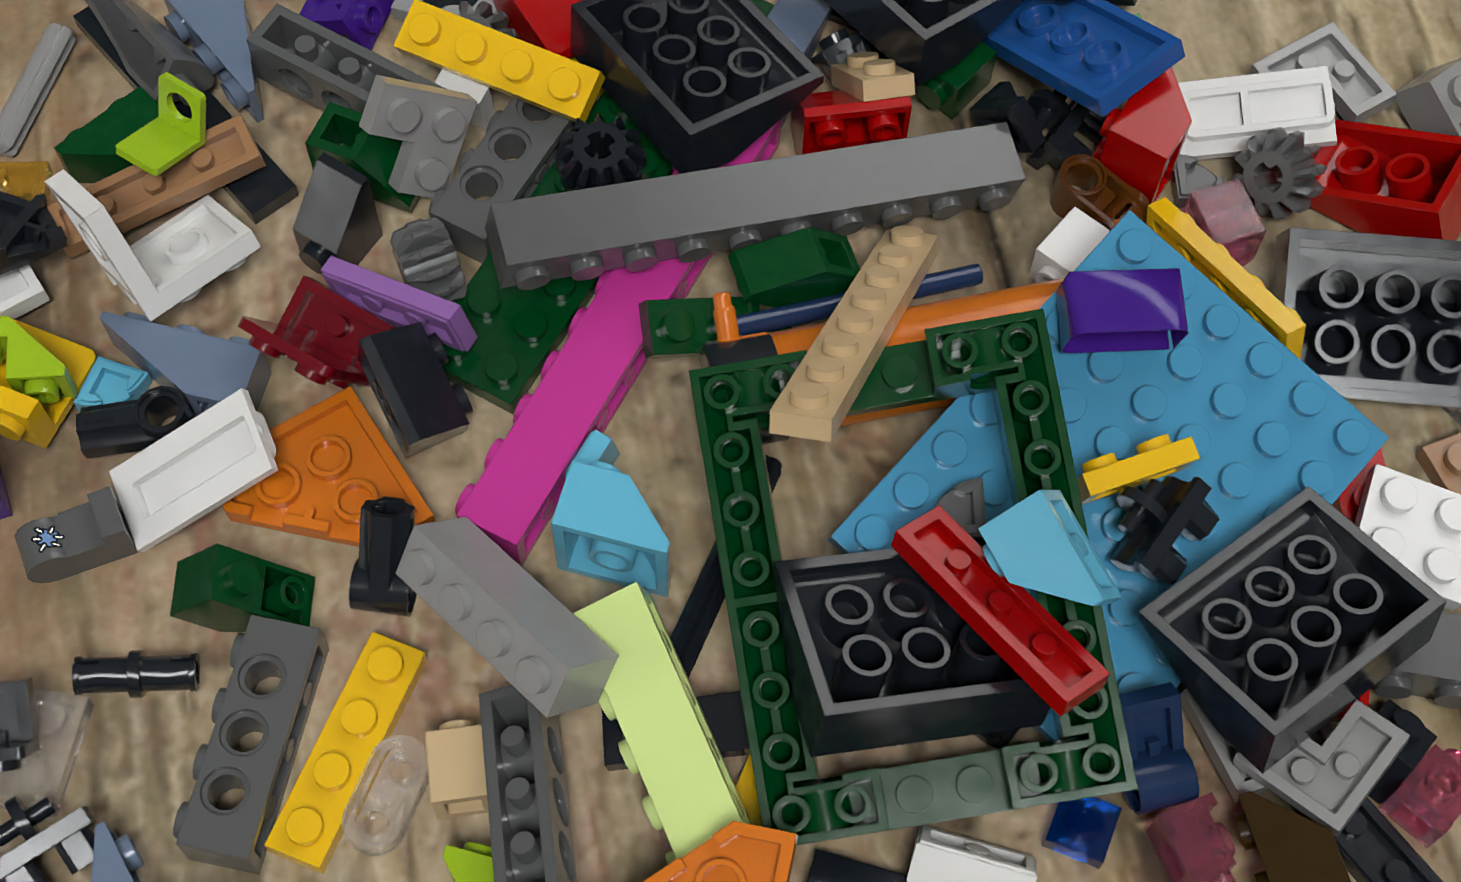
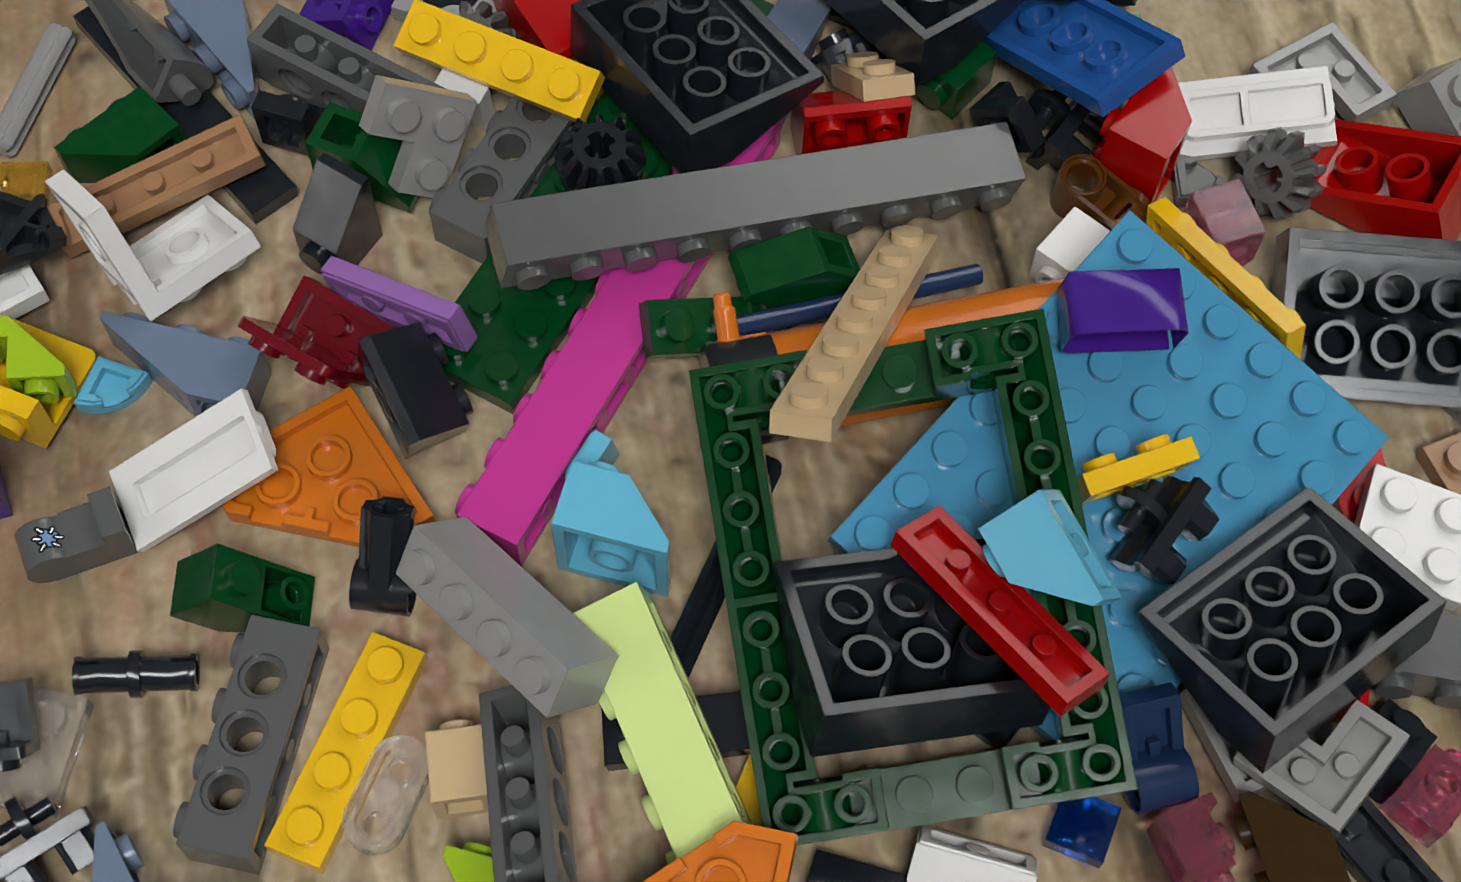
black piece [76,386,196,459] -> none
lime bracket [116,72,206,176] -> none
dark grey gear [390,217,467,302] -> none
dark grey tile [933,478,986,539] -> none
none -> black bracket [251,90,325,156]

